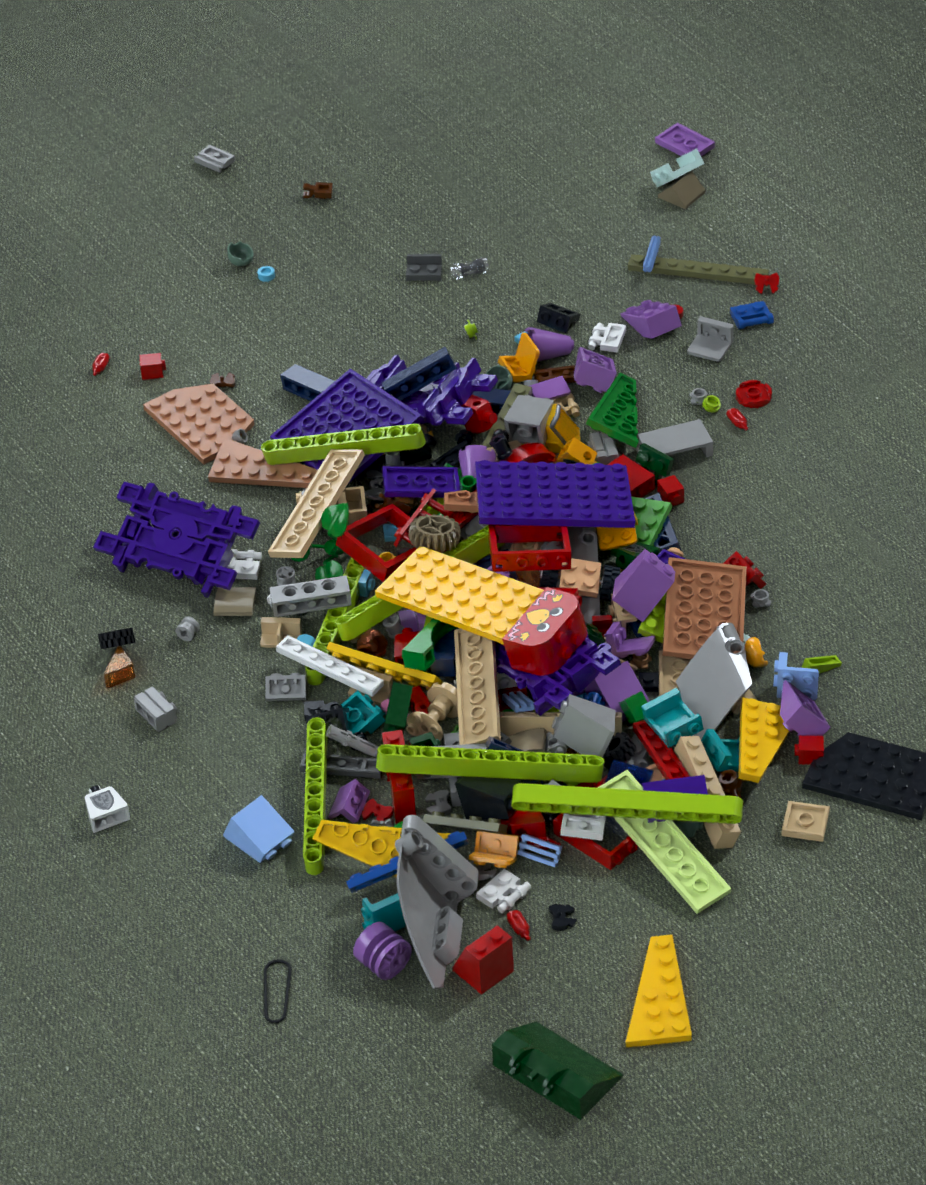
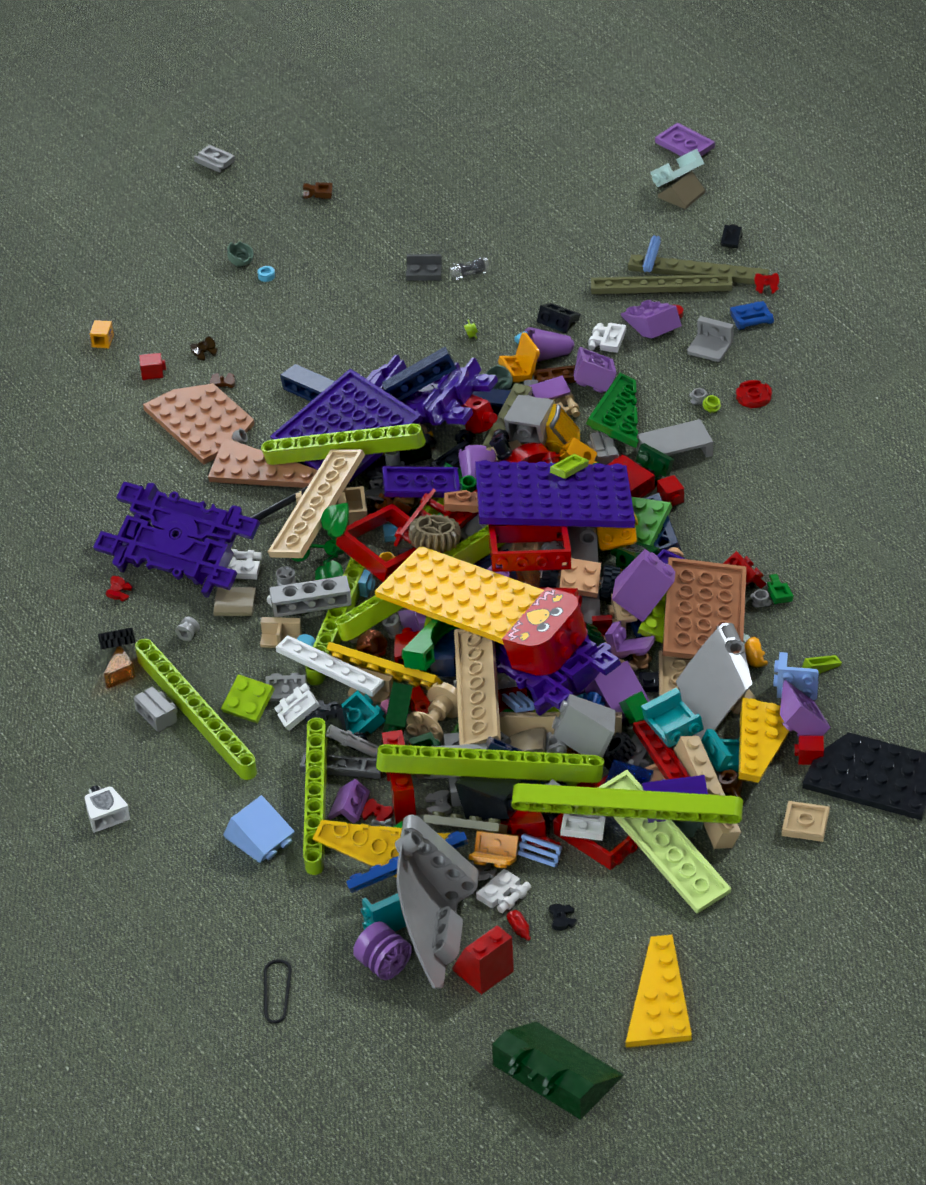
red piece [92,353,110,376] -> none
red piece [726,408,748,431] -> none
none -> light orange brick [90,320,114,348]
none -> red piece [105,576,132,602]
none -> lime beam [135,639,257,780]
none -> dark brown piece [190,336,218,361]
none -> lime plate [221,674,275,724]
none -> black bar [250,485,309,521]
none -> white plate [275,683,320,731]
none -> red plate [542,451,560,463]
none -> lime tile [550,454,589,479]
none -> olive plate [591,274,732,295]
none -> black bracket [721,224,742,248]
none -> green plate [767,574,794,604]

